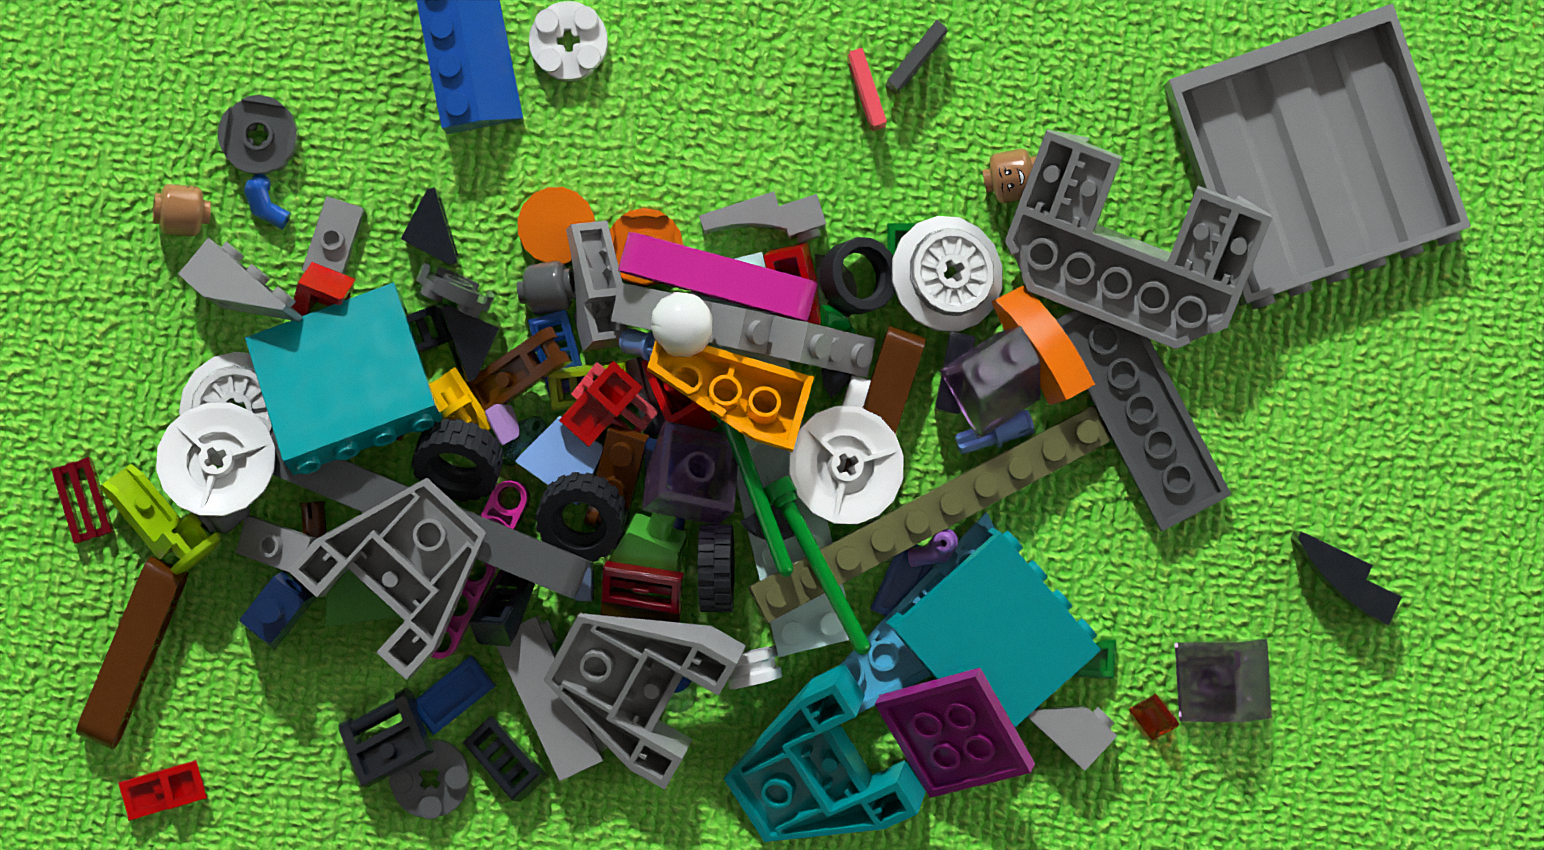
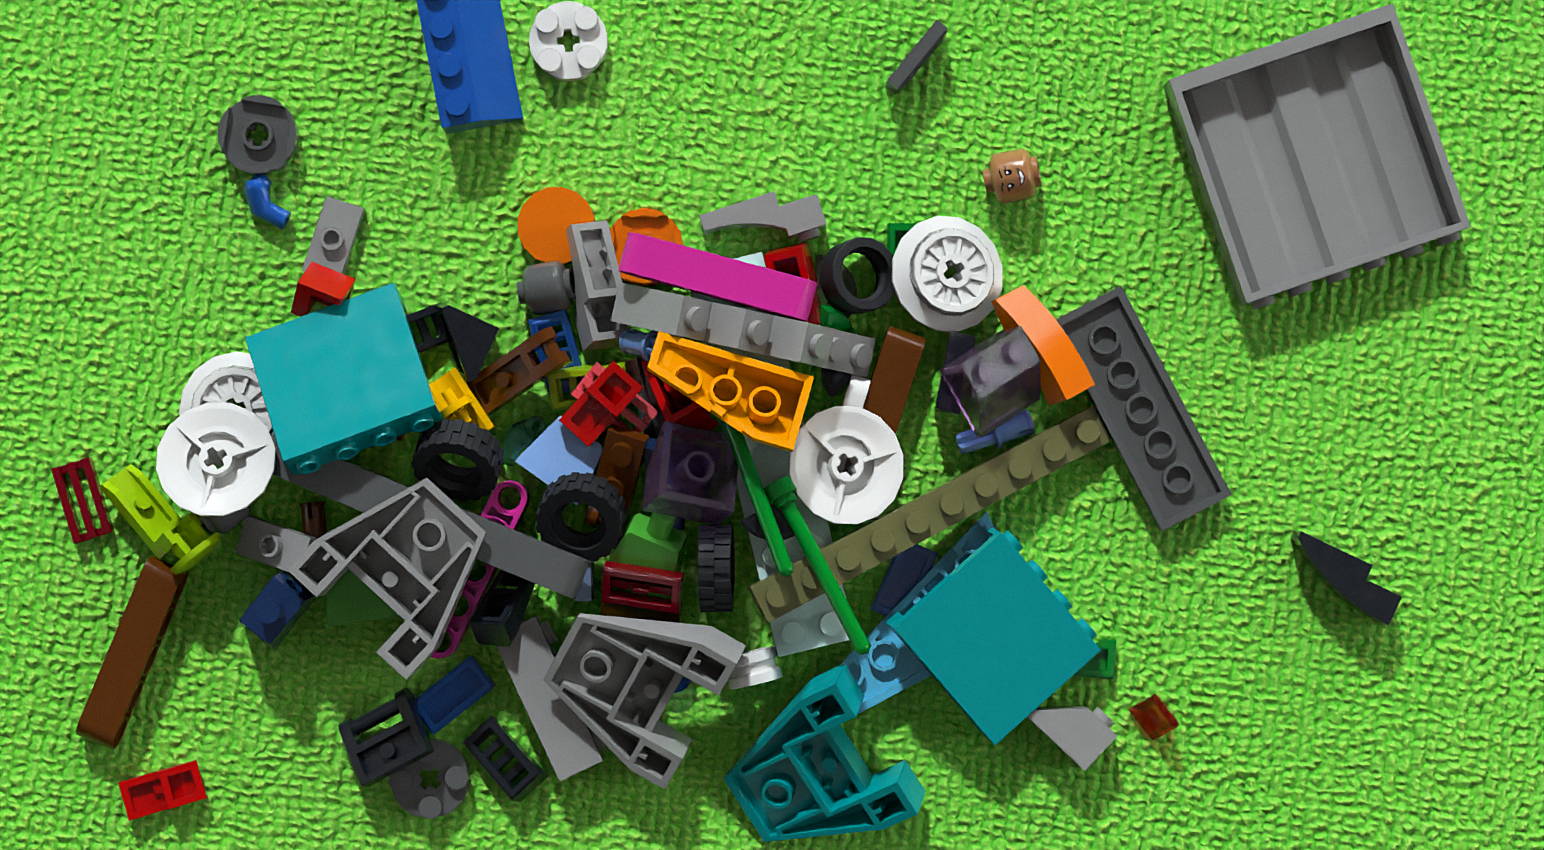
medium nougat head [153,184,211,237] -> none
light grey slope [178,238,303,322] -> none
black slope [401,187,462,268] -> none
dark grey plate [416,263,495,318] -> none
lavender tile [485,404,519,445] -> none
white hair [651,292,713,357] -> none
coral tile [847,48,887,132] -> none
magenta plate [875,668,1035,798] -> none
medium lavender arm [908,529,958,567] -> none
light grey slope [1005,129,1273,349] -> none
slope [1175,639,1272,722] -> none

